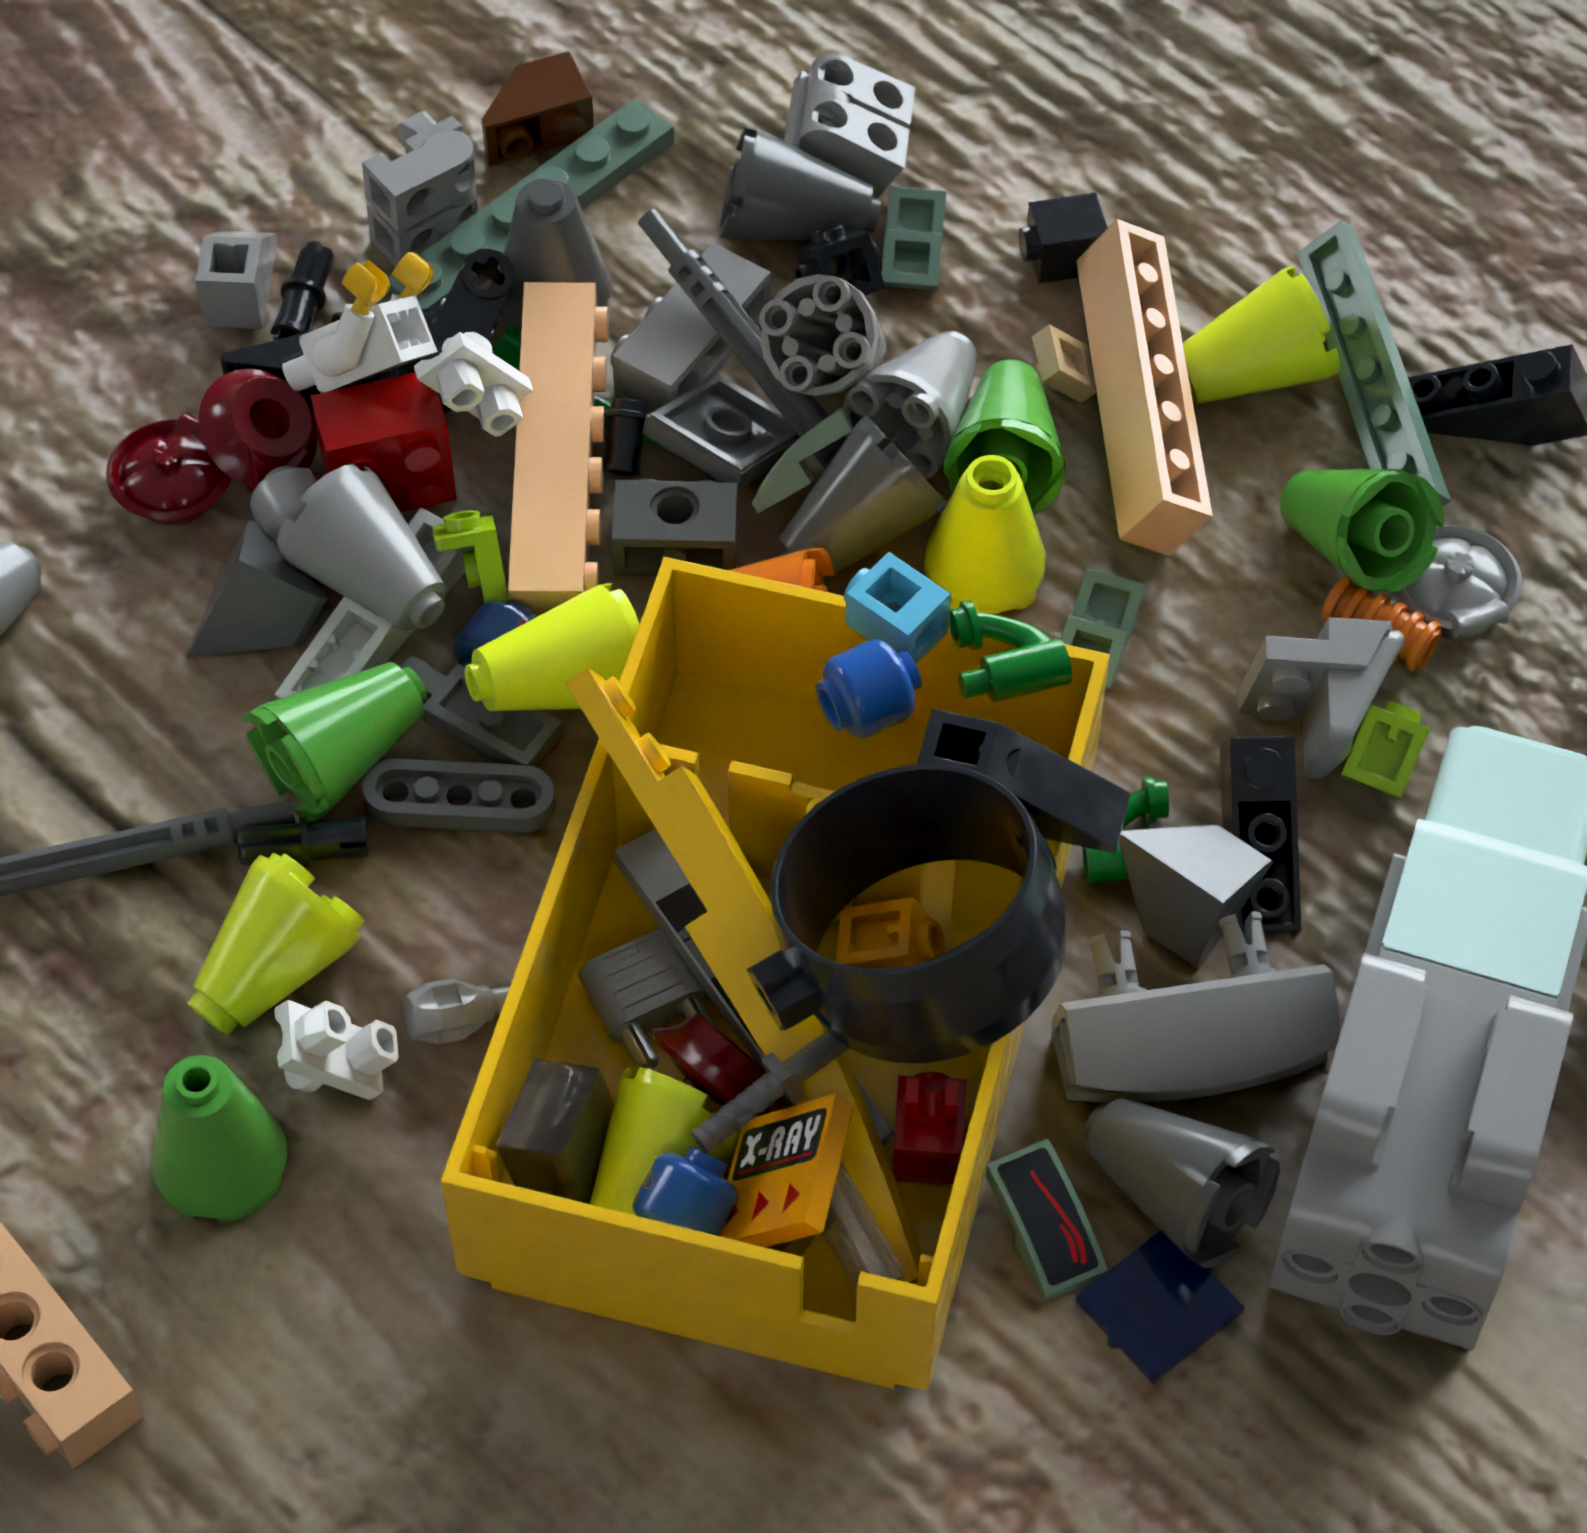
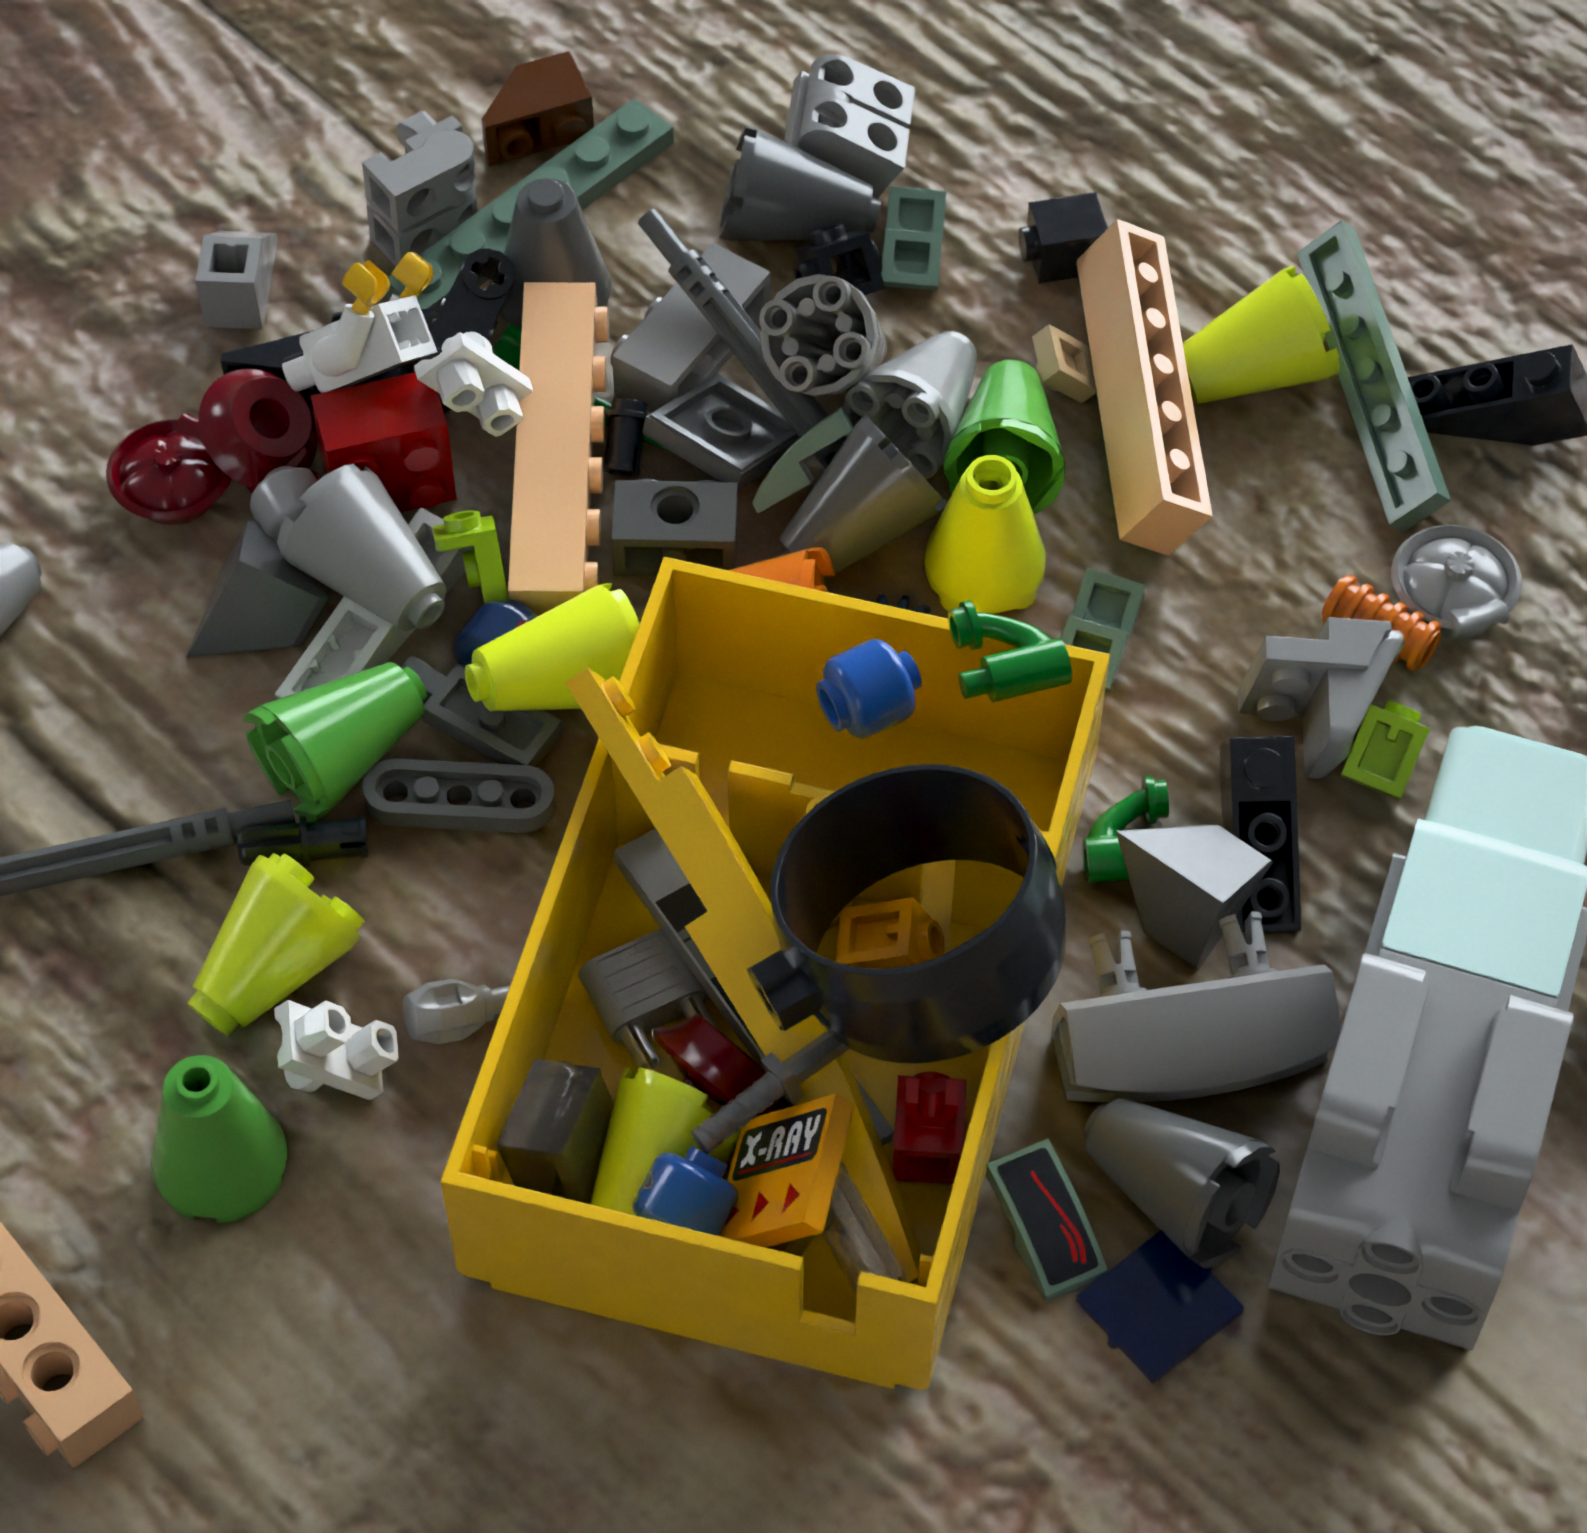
black axle [270,241,334,340] -> none
medium azure brick [844,552,951,664] -> none
black slope [916,708,1131,854] -> none
bright green cone [1280,469,1444,593] -> none

